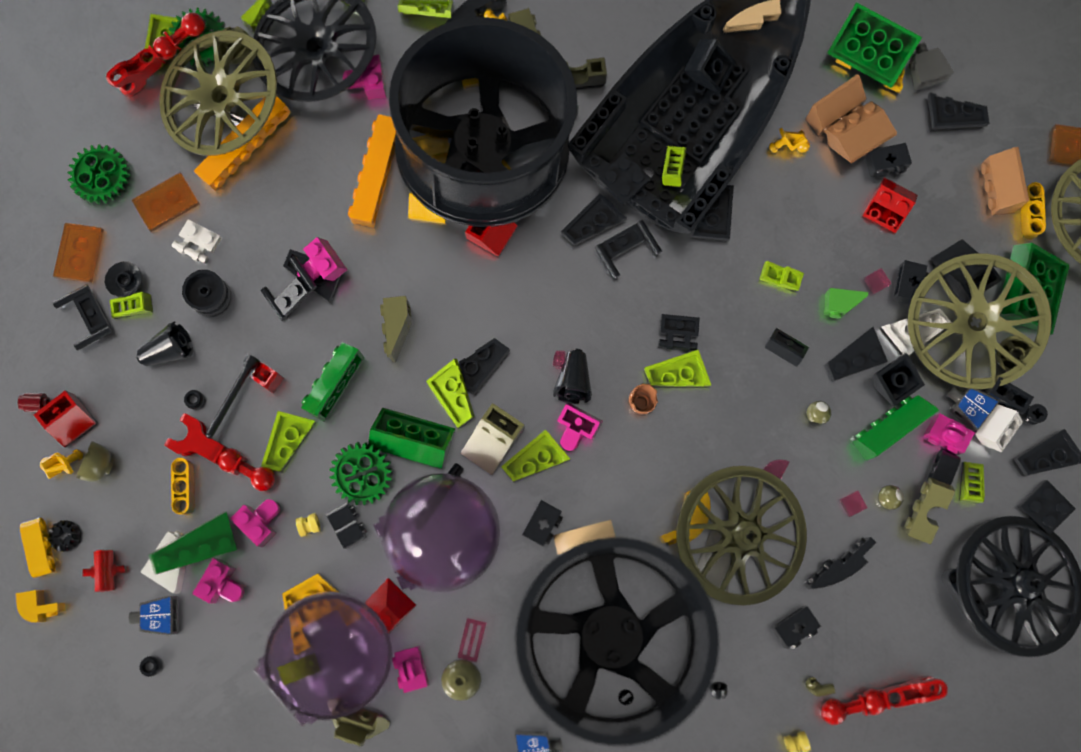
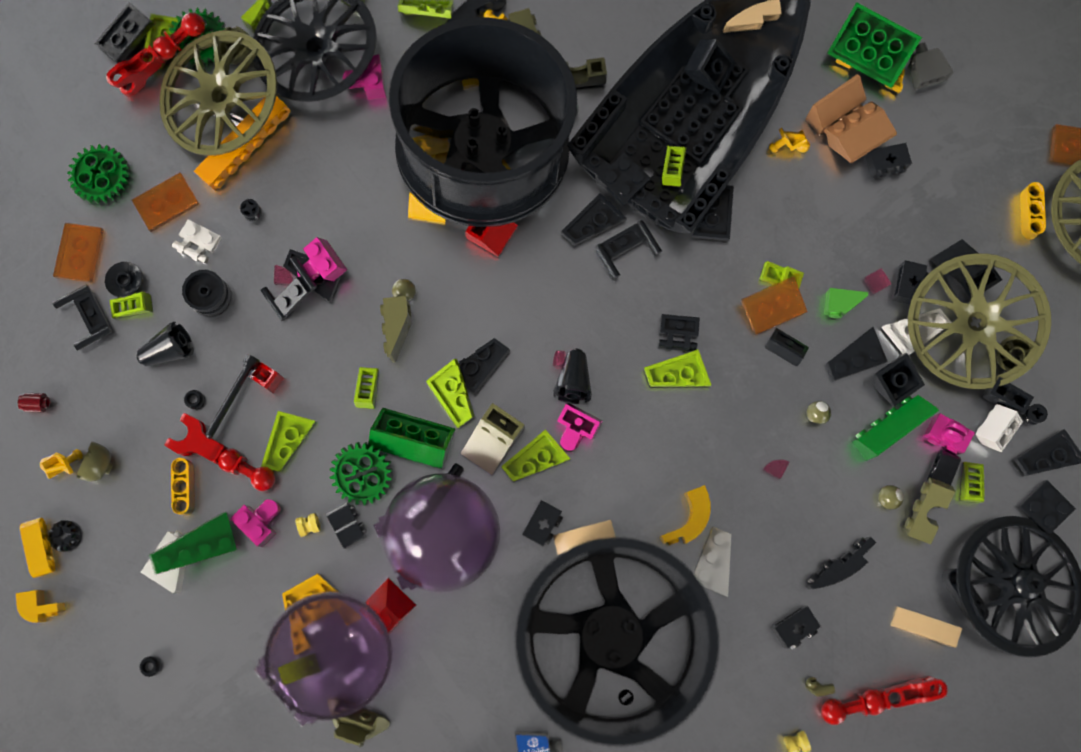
red slope [34,390,96,448] -> none
red pin [82,550,125,592] -> none
torso [129,596,178,635] -> none
dark pink brick [192,558,245,604] -> none
green slope [301,342,365,422] -> none
light orange brick [348,114,396,228] -> none
dark pink brick [392,646,429,693] -> none
olive cylinder [441,659,481,701] -> none
clear pink tile [457,618,486,663] -> none
nougat hair [629,383,658,415] -> none
olive wheel [676,466,807,606] -> none
black hinge [711,682,728,700] -> none
clear pink tile [840,491,868,517] -> none
red slope [862,177,918,233] -> none
black wing [928,92,990,130] -> none
torso [947,386,999,432] -> none
medium nougat slope [981,147,1029,216] -> none
green slope [999,243,1070,335] -> none
none -> black tile [95,3,155,63]
none -> black wheel [240,199,262,221]
none -> clear pink tile [274,265,293,285]
none -> lime slope [354,367,379,409]
none -> olive piece [392,279,416,301]
none -> clear orange tile [741,277,807,334]
none -> tan slope [891,607,962,648]

